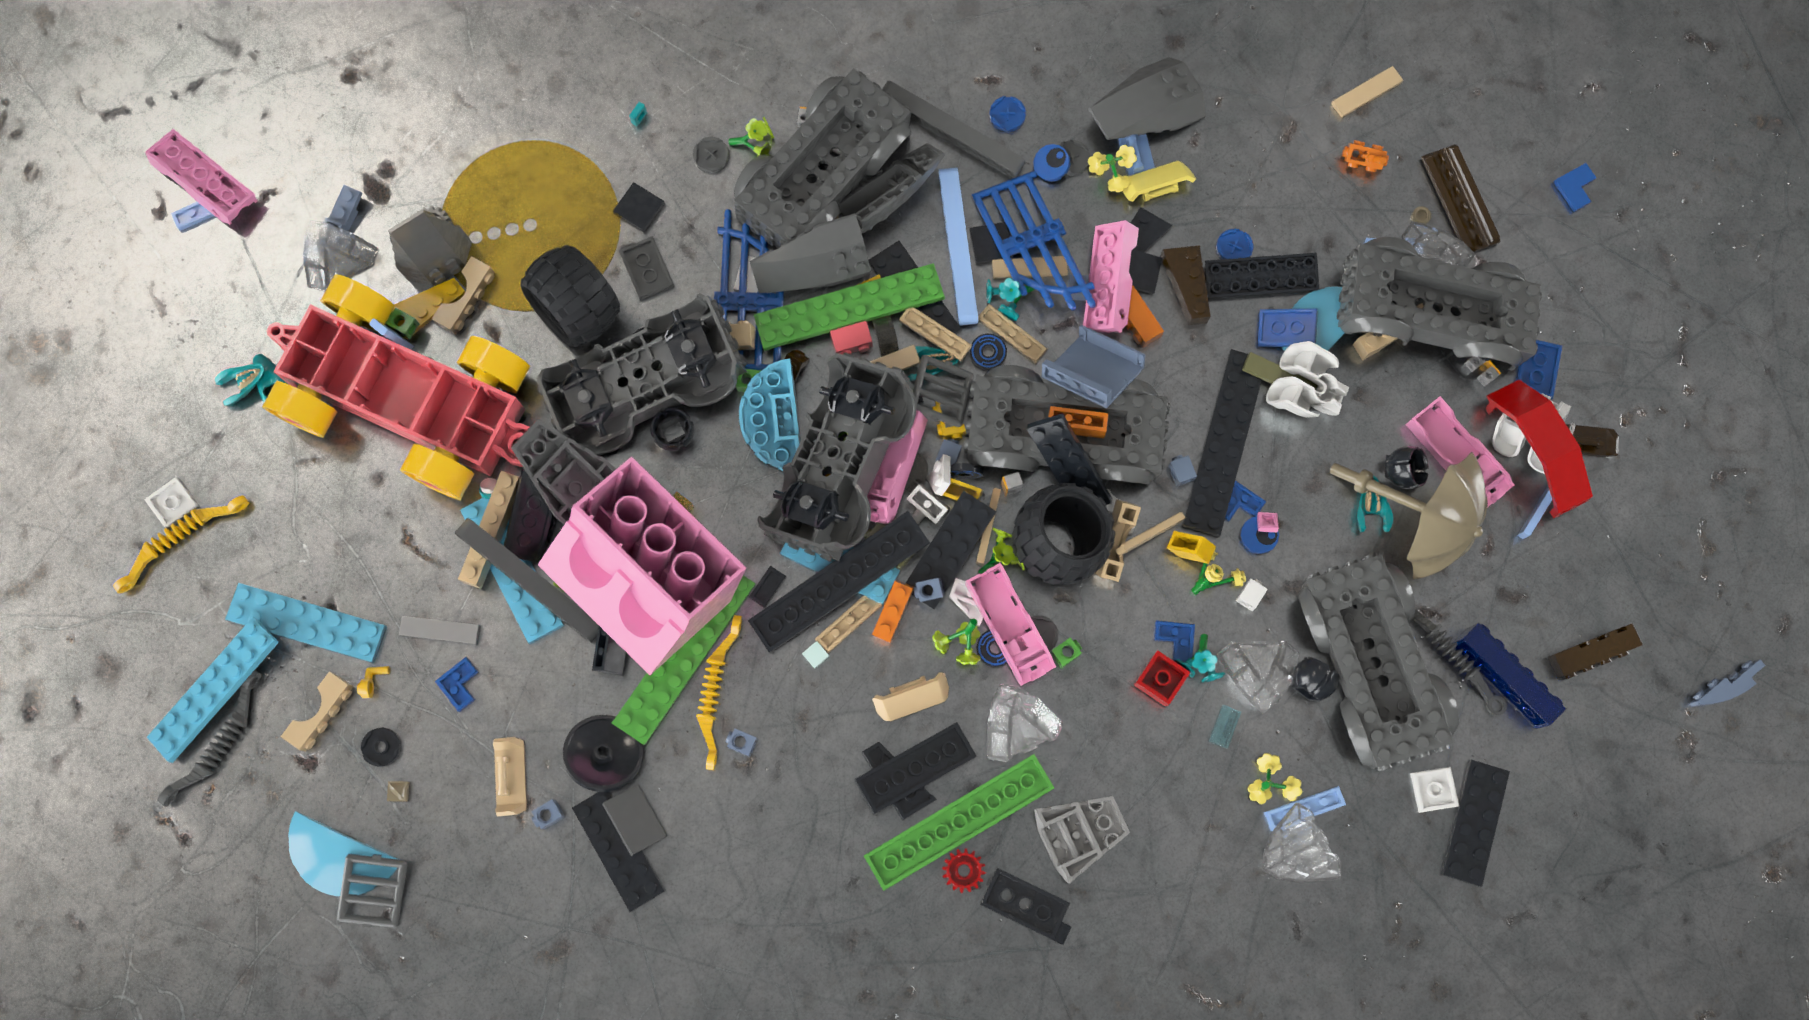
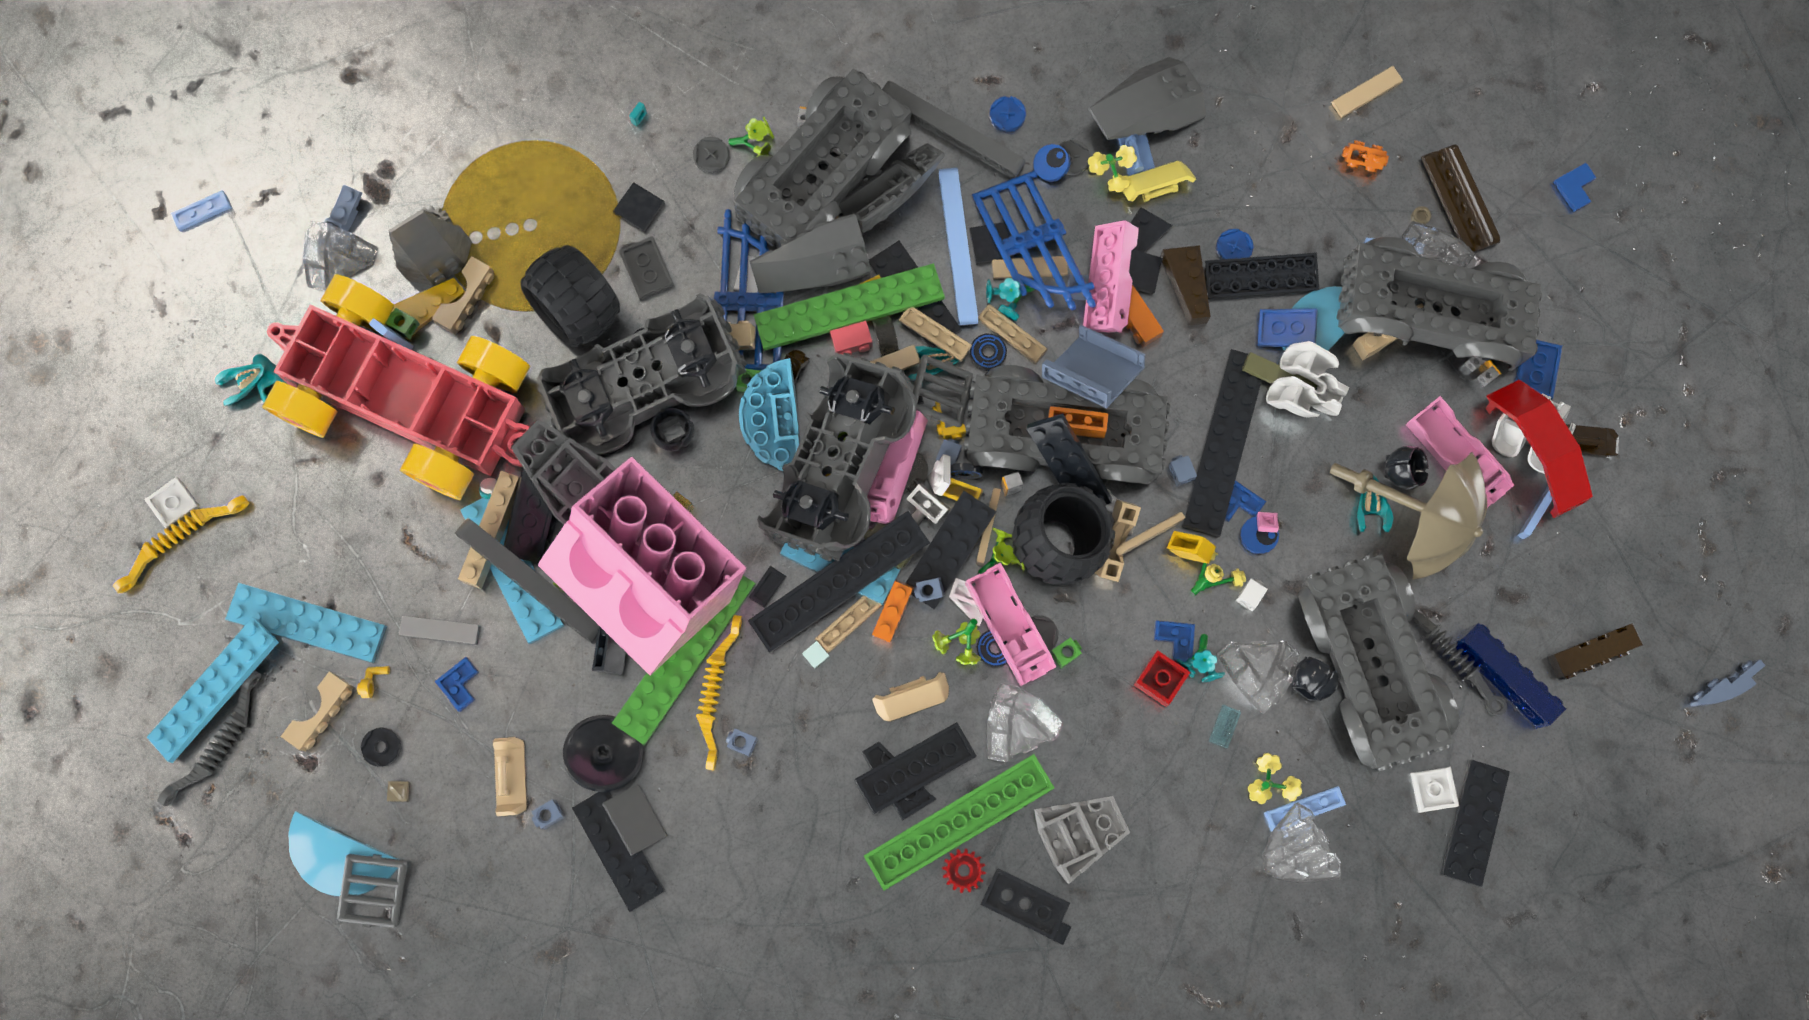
bright pink piece [145,129,257,225] -> none

